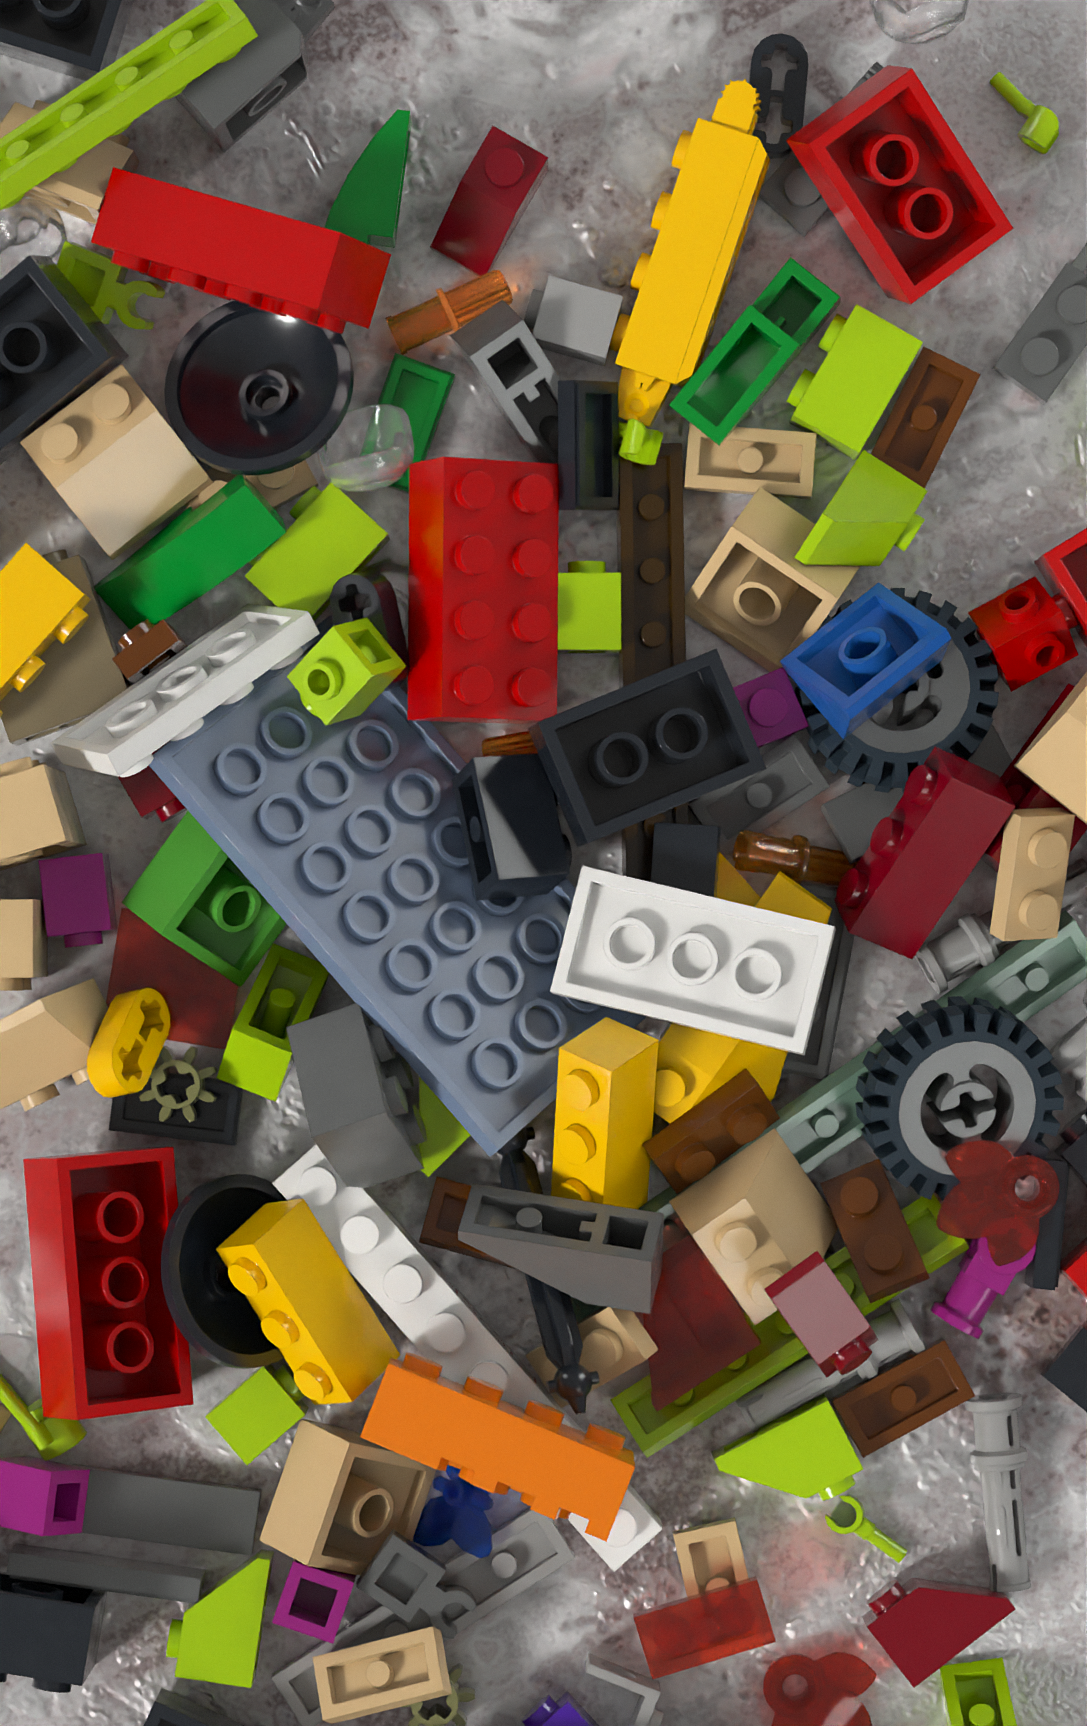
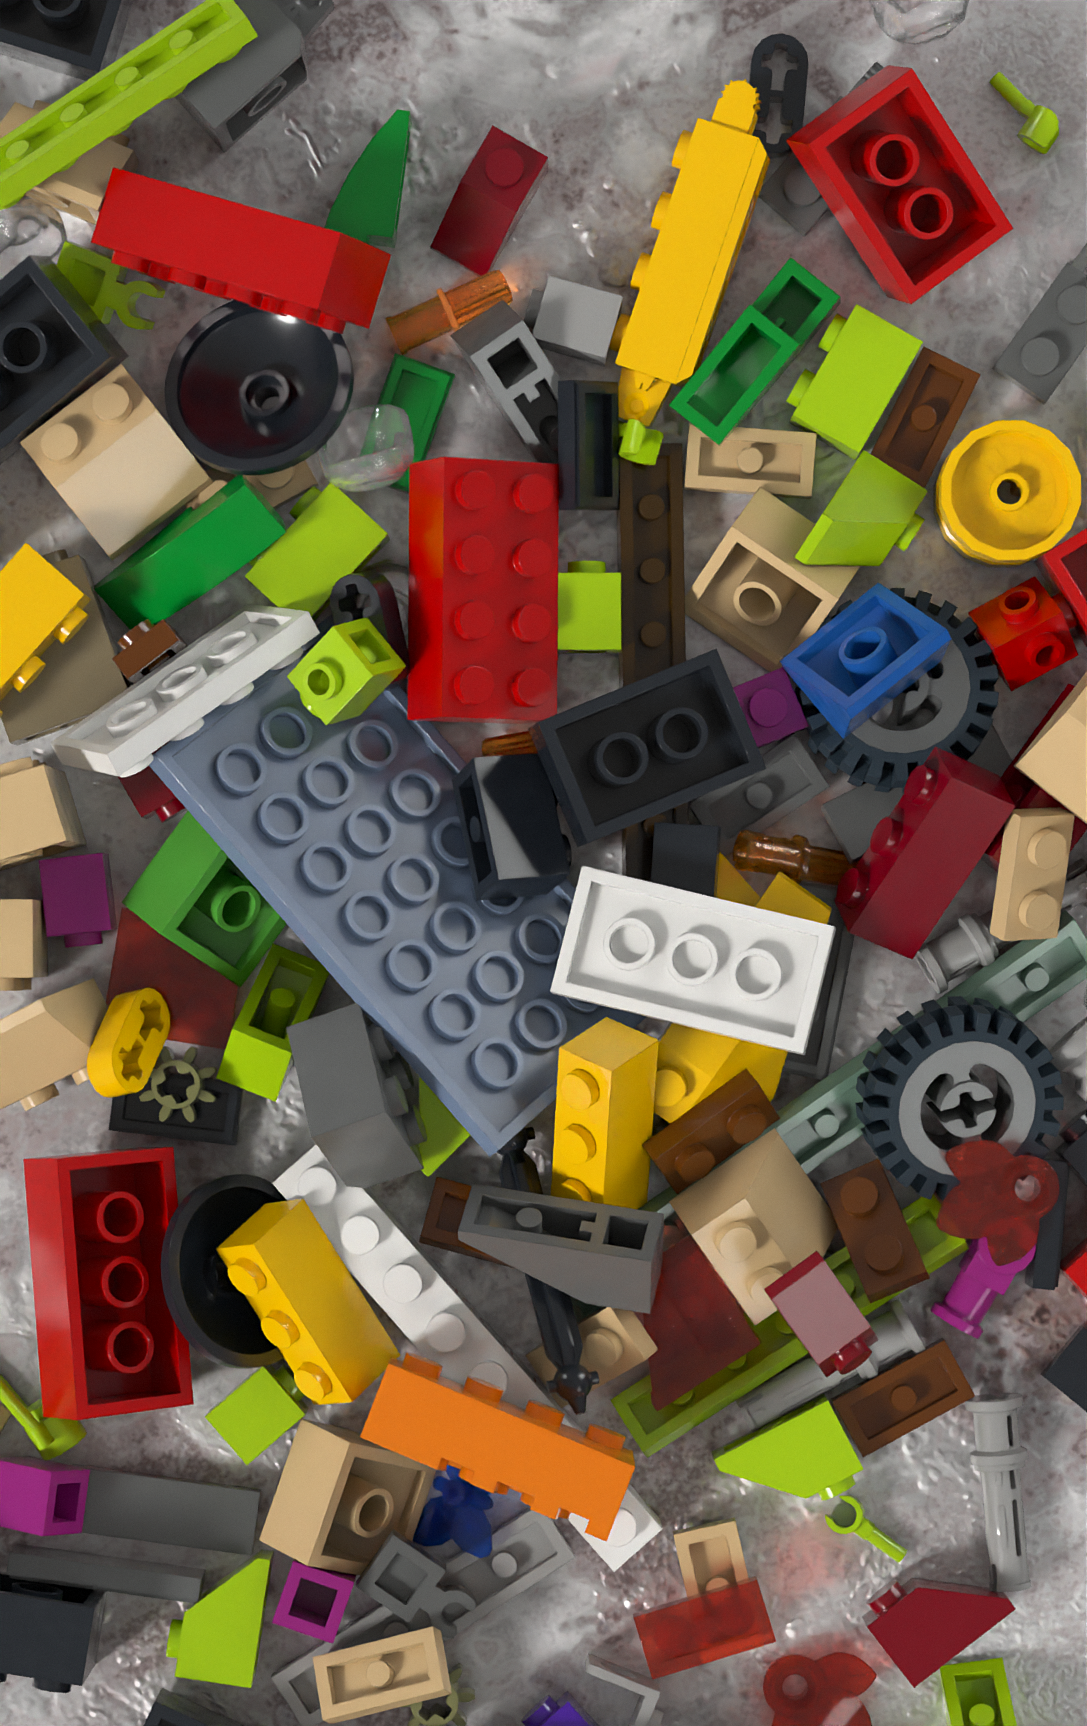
none -> yellow wheel [933,420,1081,568]

